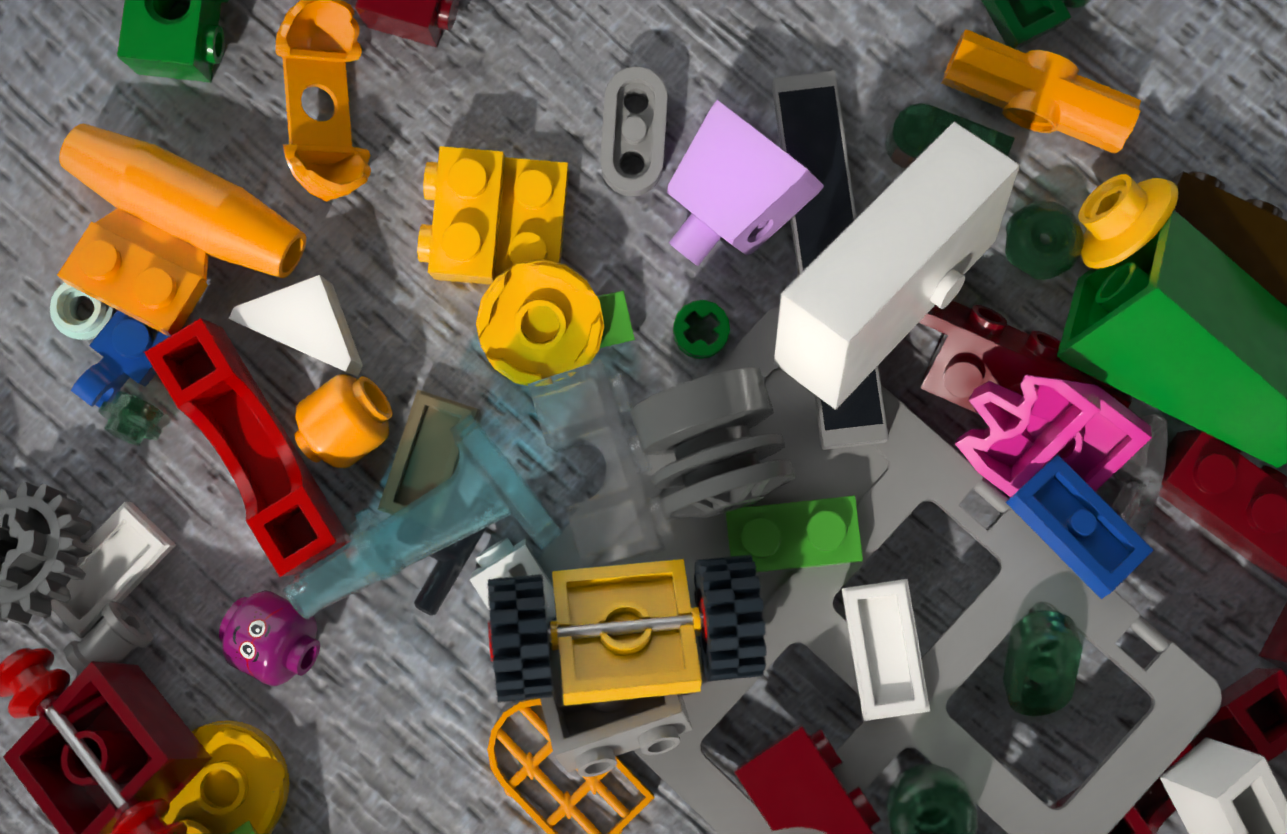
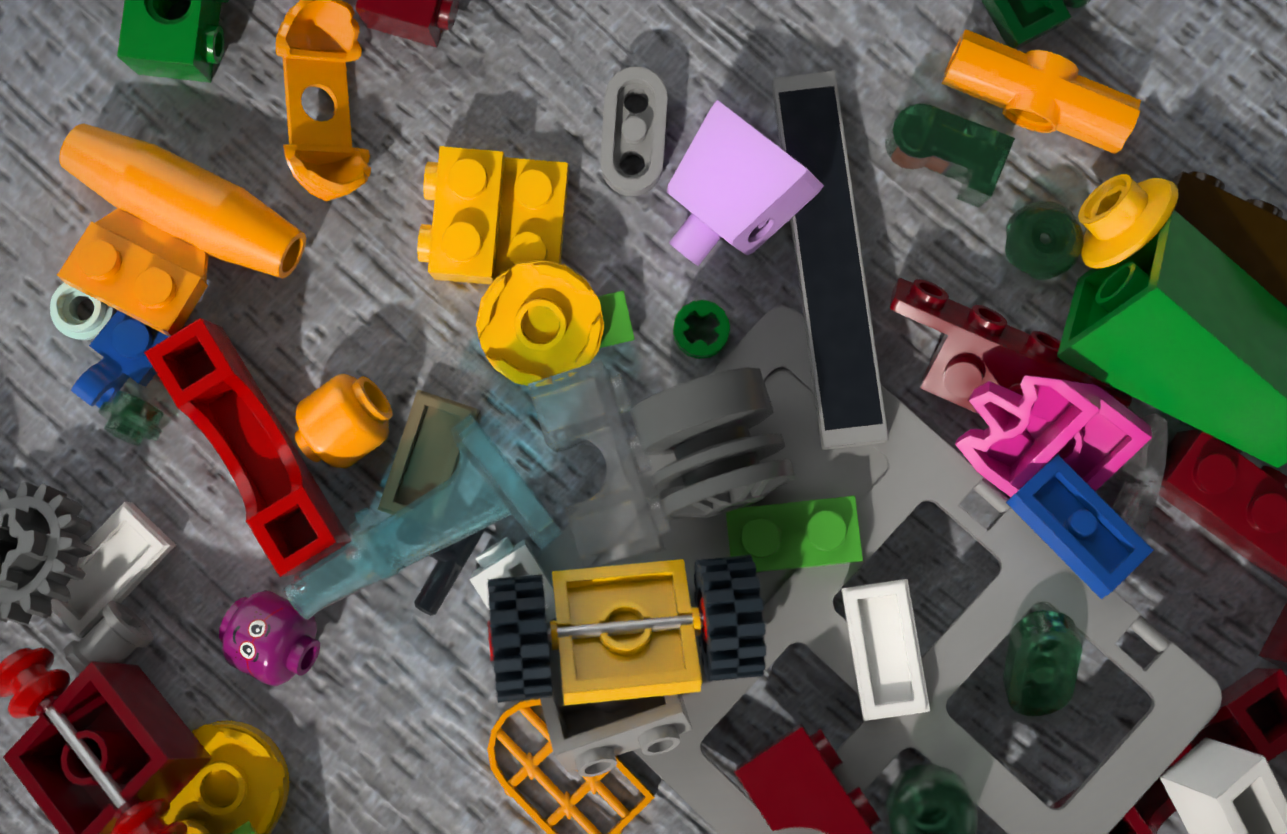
white slope [228,275,363,377] -> none
white brick [774,122,1020,410] -> none

